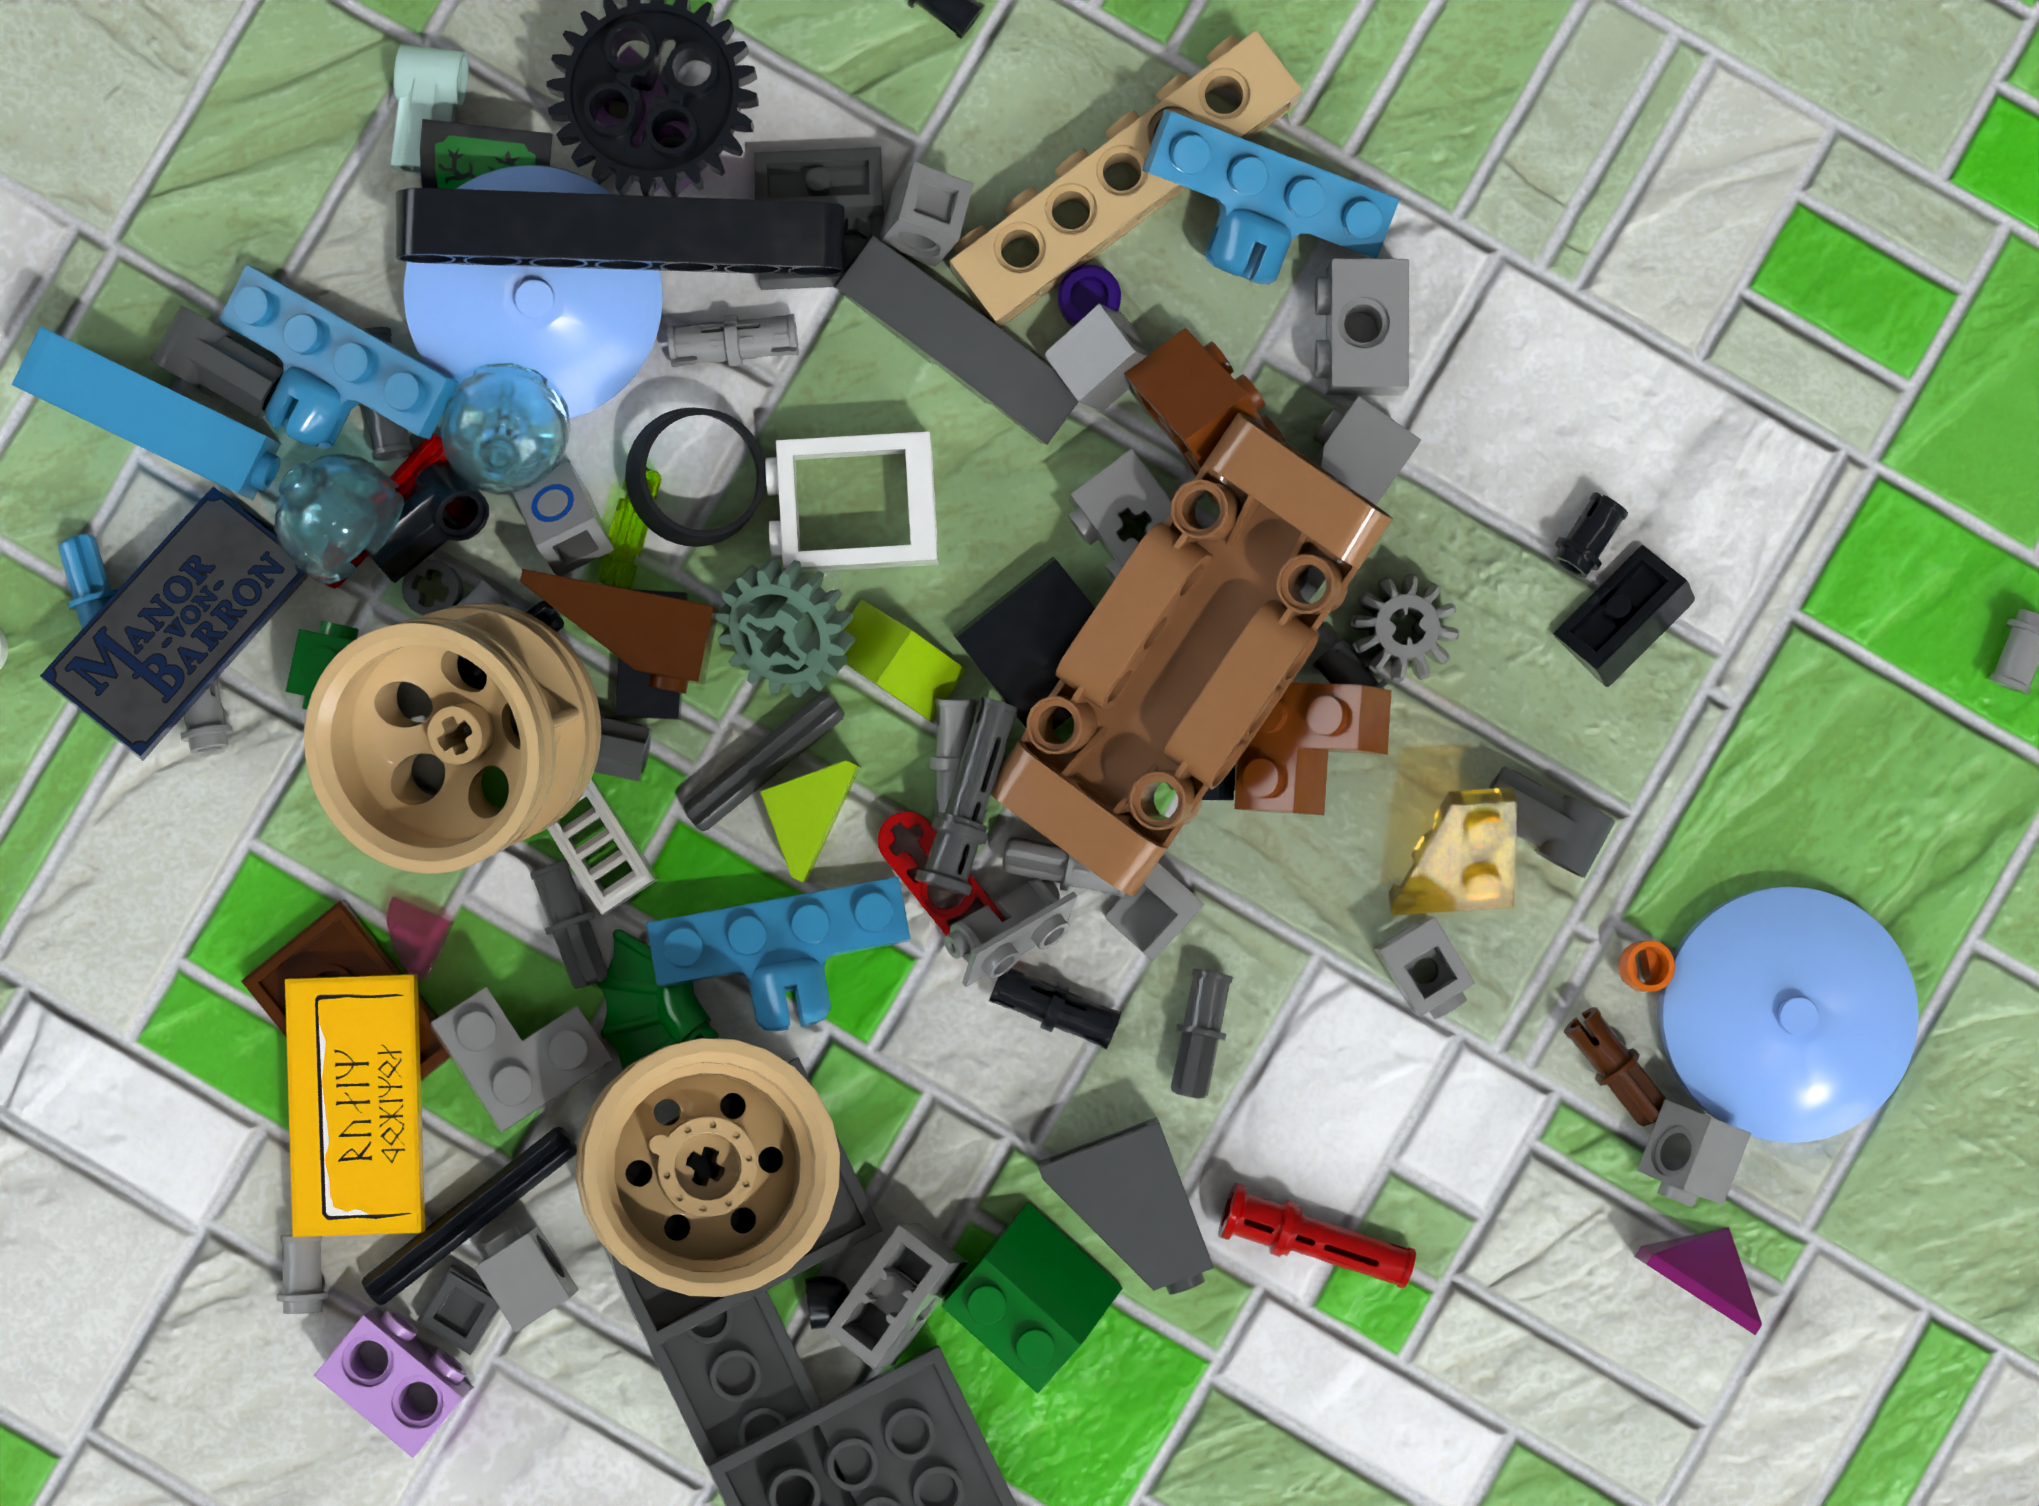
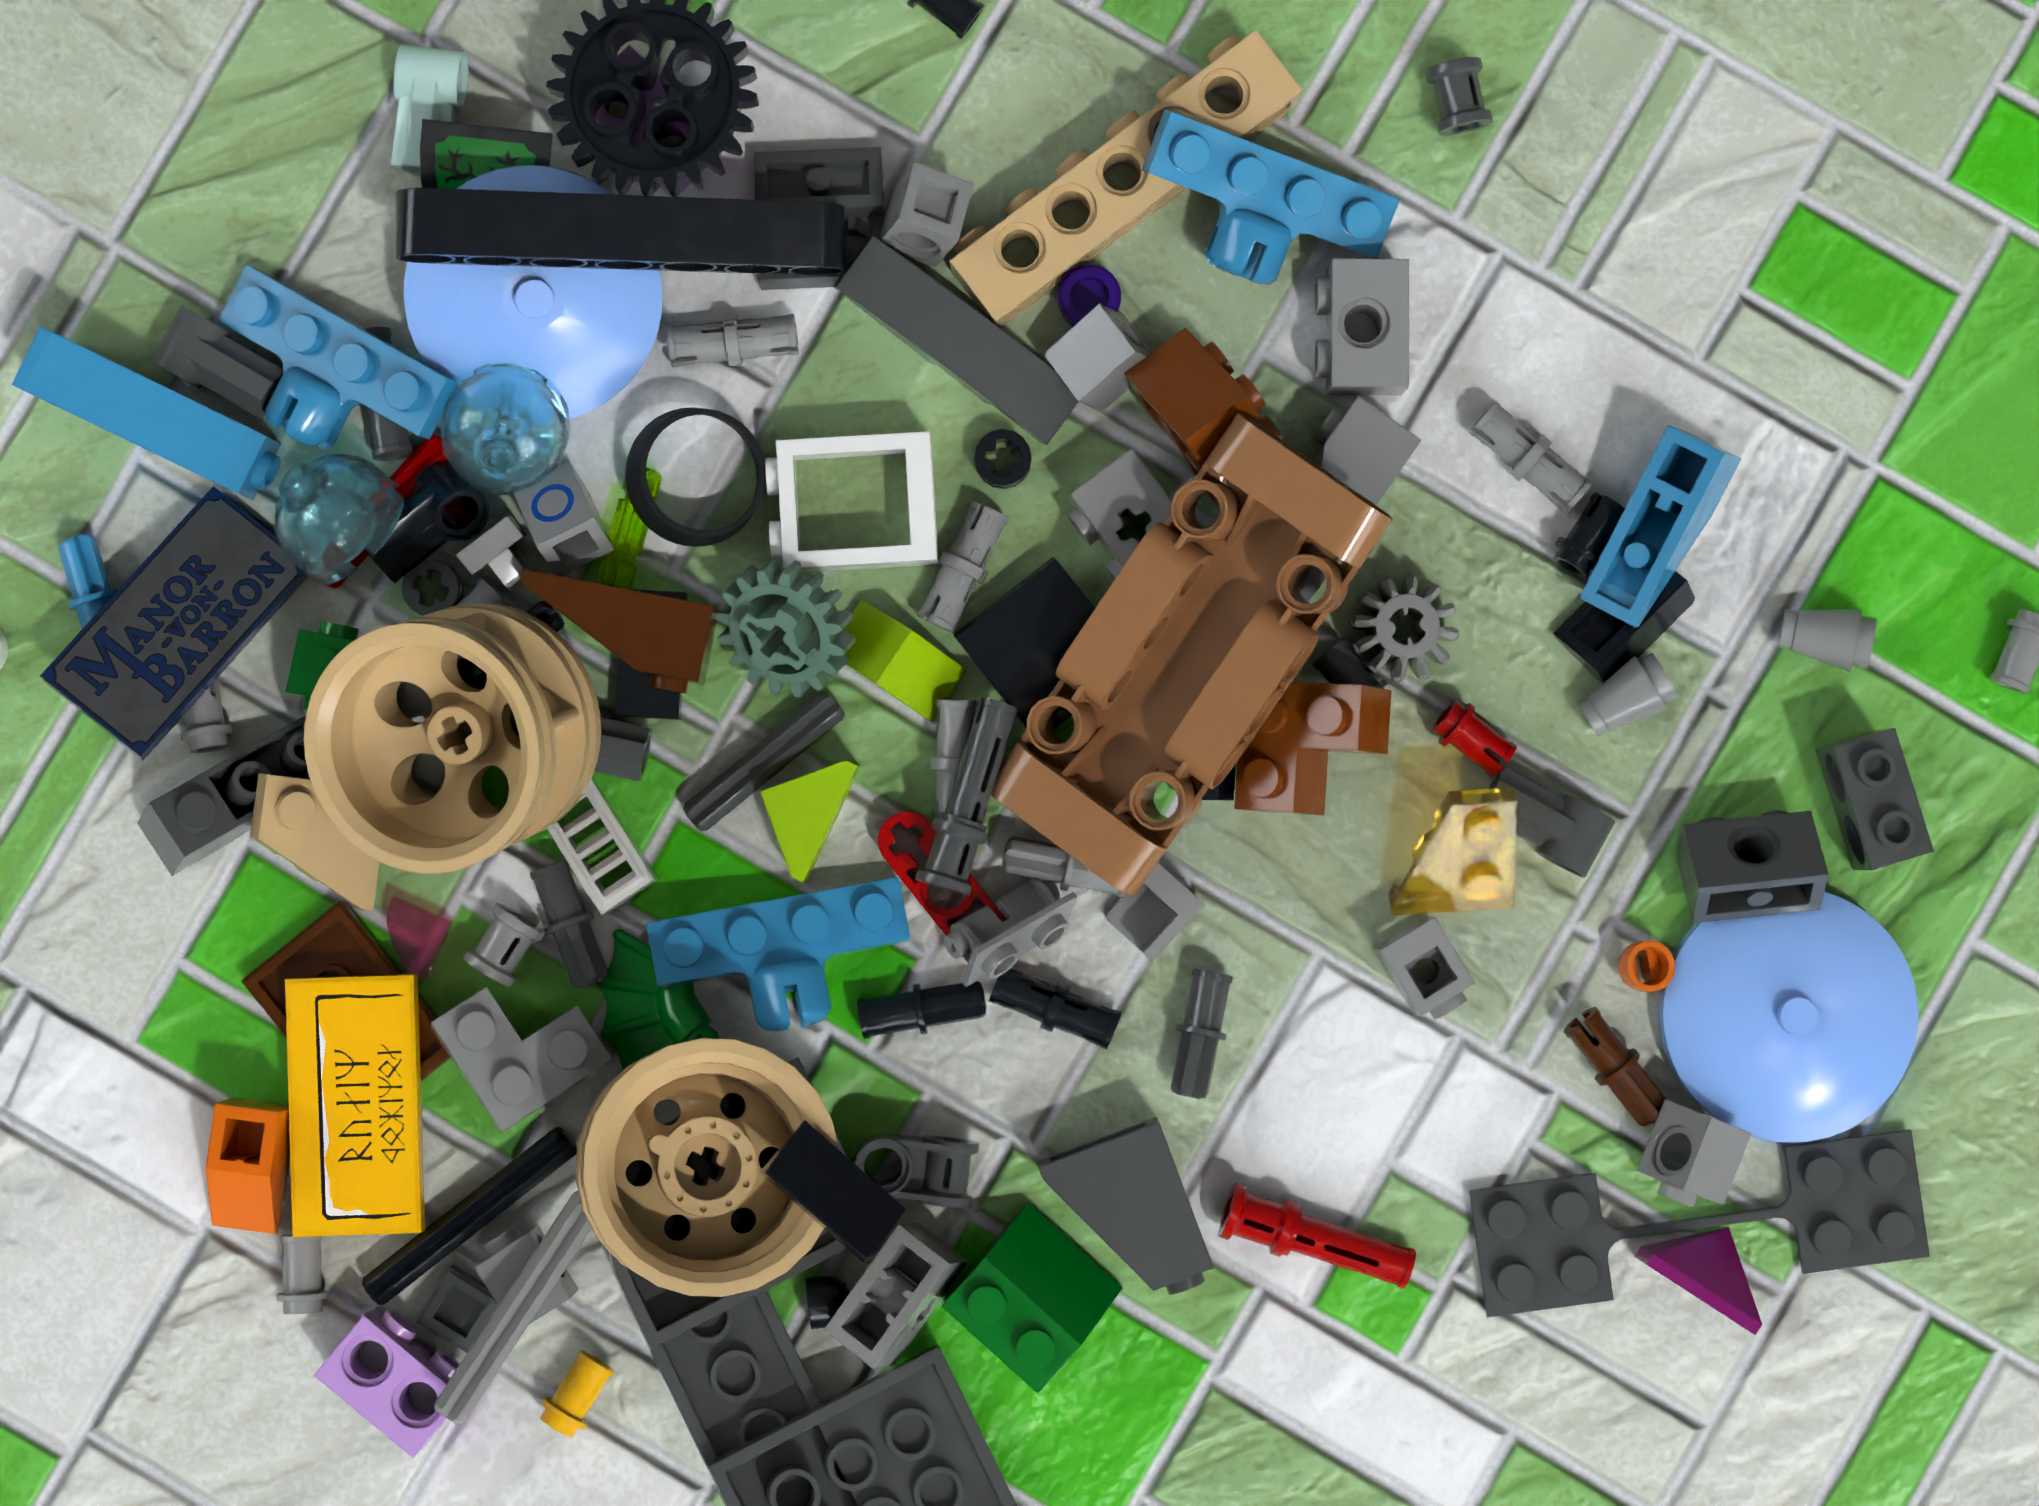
none -> dark grey slope [137,715,310,876]
none -> orange slope [206,1098,290,1234]
none -> tan wing [250,773,380,912]
none -> light grey axle [434,1191,592,1424]
none -> light grey tile [456,515,529,588]
none -> light grey bush [462,903,545,987]
none -> yellow pin [540,1350,615,1438]
none -> black slope [760,1120,906,1262]
none -> dark grey piece [855,1132,979,1208]
none -> black axle [857,981,987,1039]
none -> light grey pin [917,501,1009,633]
none -> black bush [974,429,1032,489]
none -> dark grey bush [1425,57,1493,136]
none -> red pin [1432,700,1517,778]
none -> light grey pin [1468,401,1593,514]
none -> dark grey hinge [1469,1129,1930,1318]
none -> light grey cone [1578,653,1679,736]
none -> dark azure slope [1579,425,1742,627]
none -> dark grey brick [1677,811,1829,923]
none -> light grey cone [1778,609,1877,672]
none -> dark grey brick [1815,728,1934,870]

